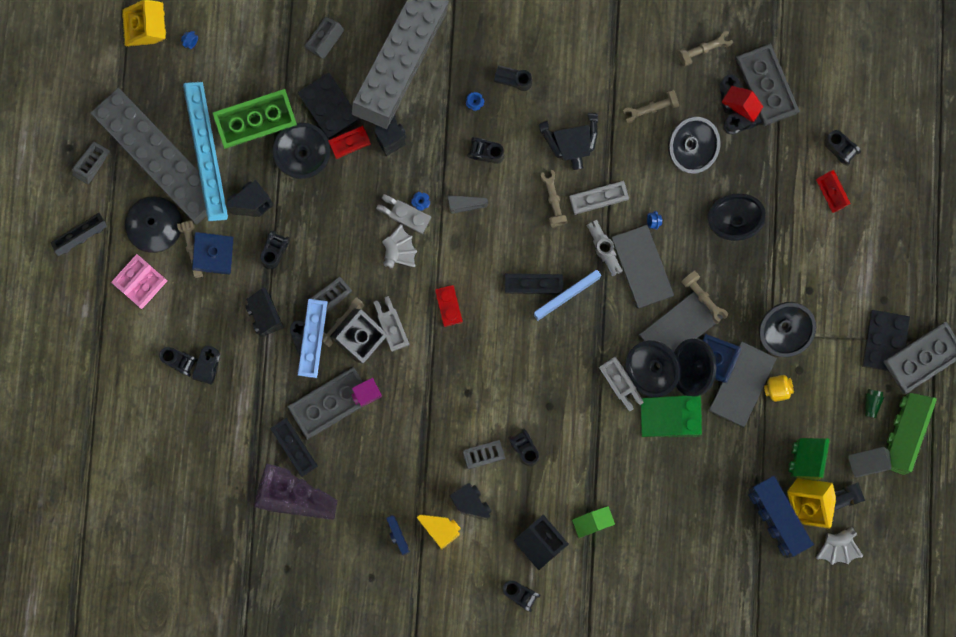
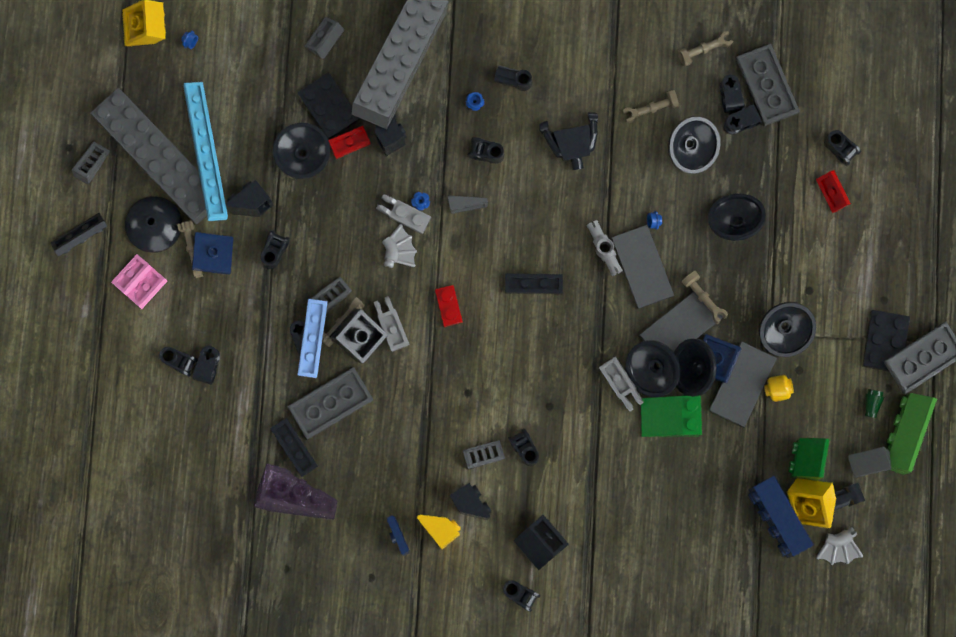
bright green slope [213,89,297,149] -> none
black slope [245,287,284,337] -> none
magenta brick [351,378,382,407] -> none
light blue tile [534,270,601,321] -> none
dark tan piece [541,170,567,228] -> none
light grey tile [569,181,629,215] -> none
bright green slope [572,506,615,538] -> none
red slope [722,86,763,122] -> none

